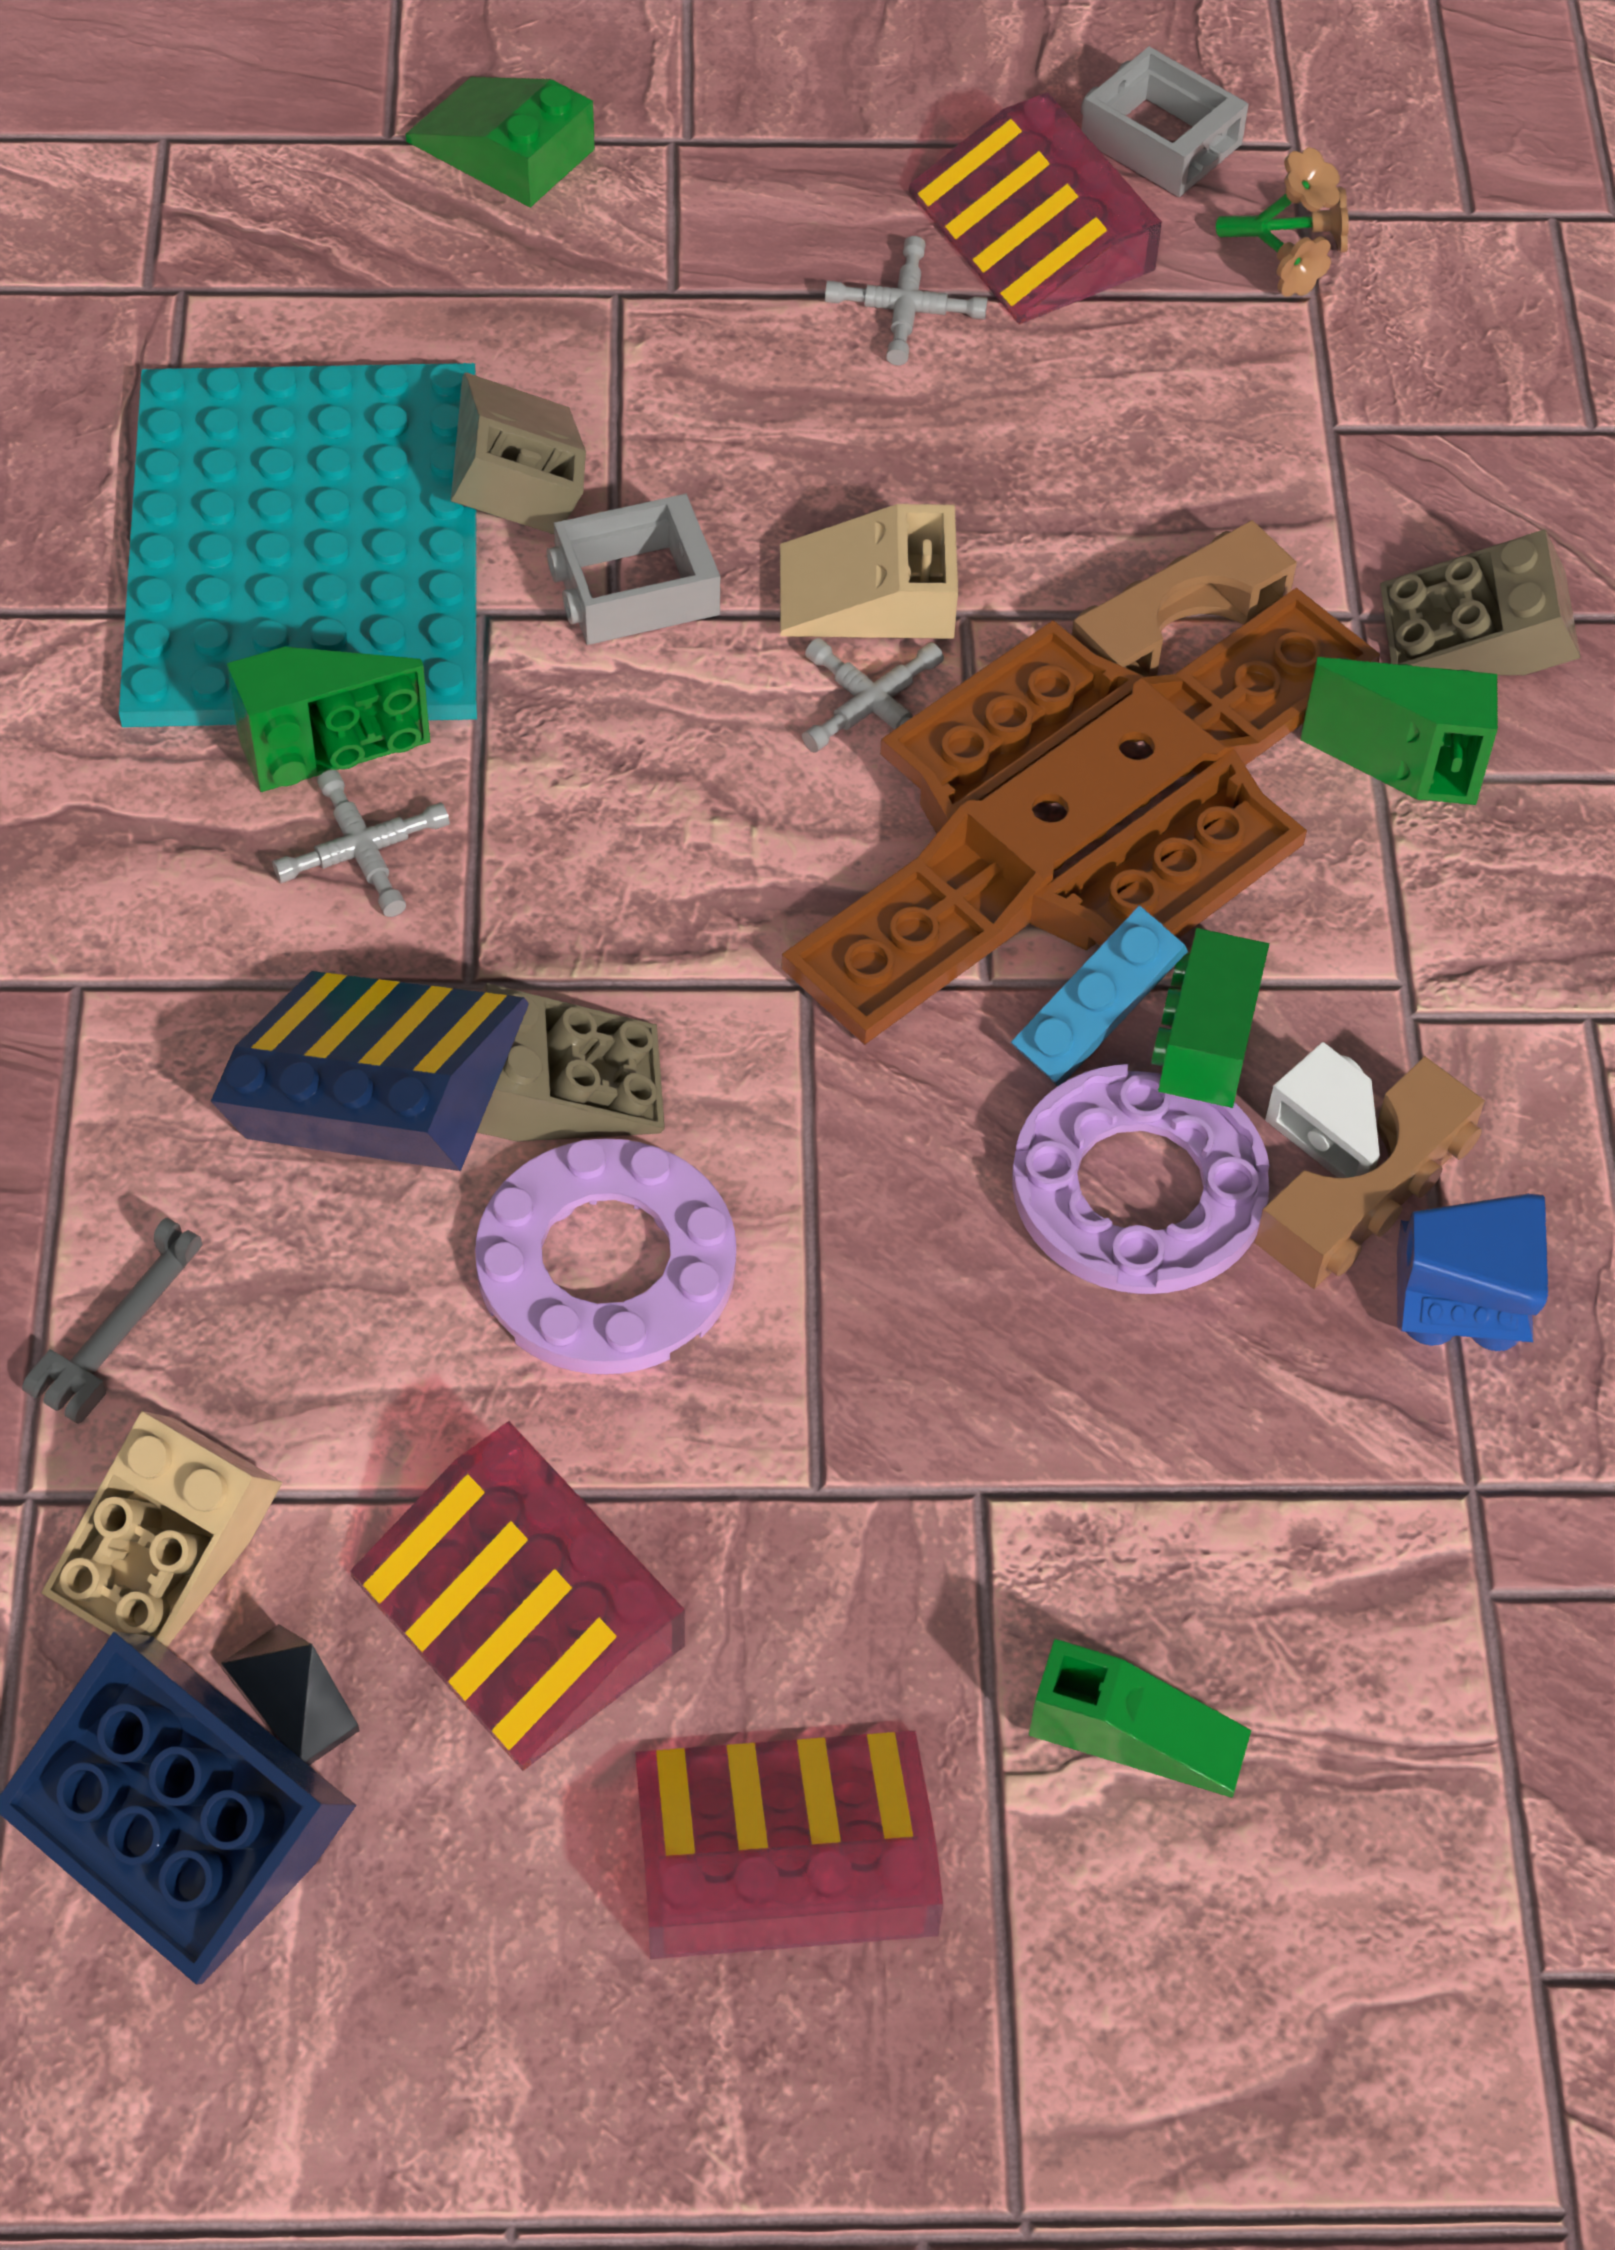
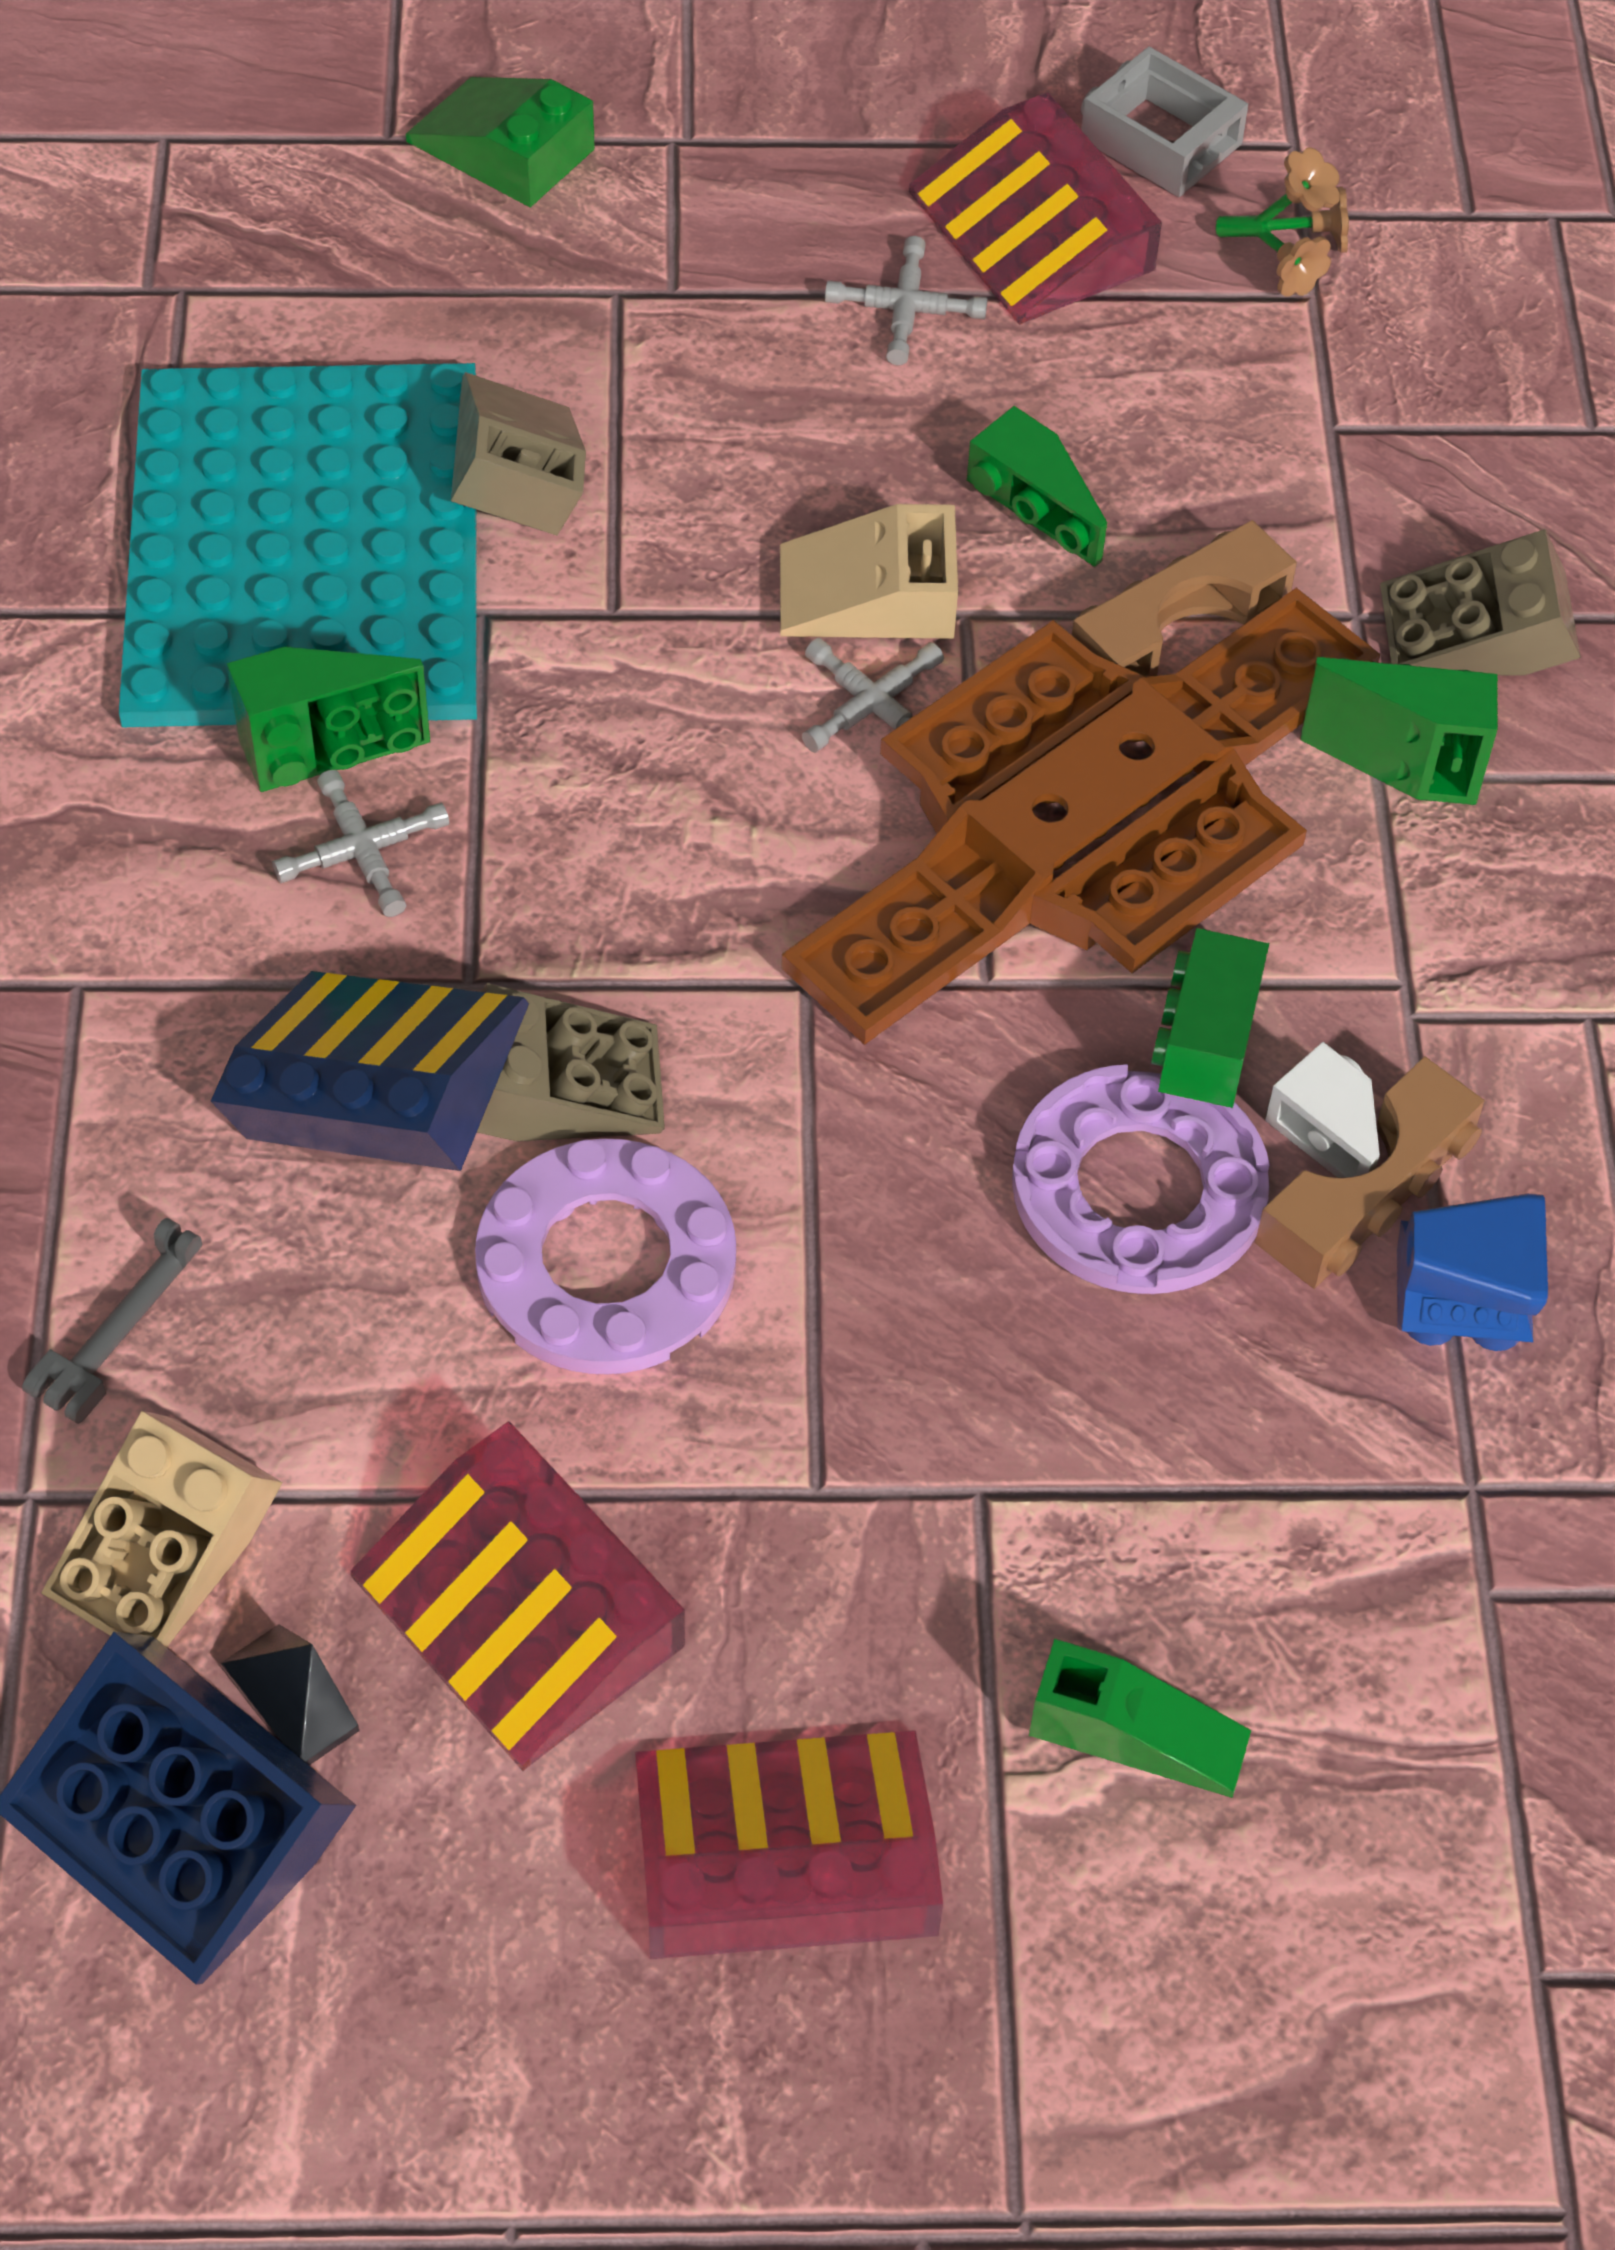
light grey window [547,494,720,645] -> none
dark azure plate [1011,905,1188,1086] -> none
none -> green slope [967,406,1107,567]

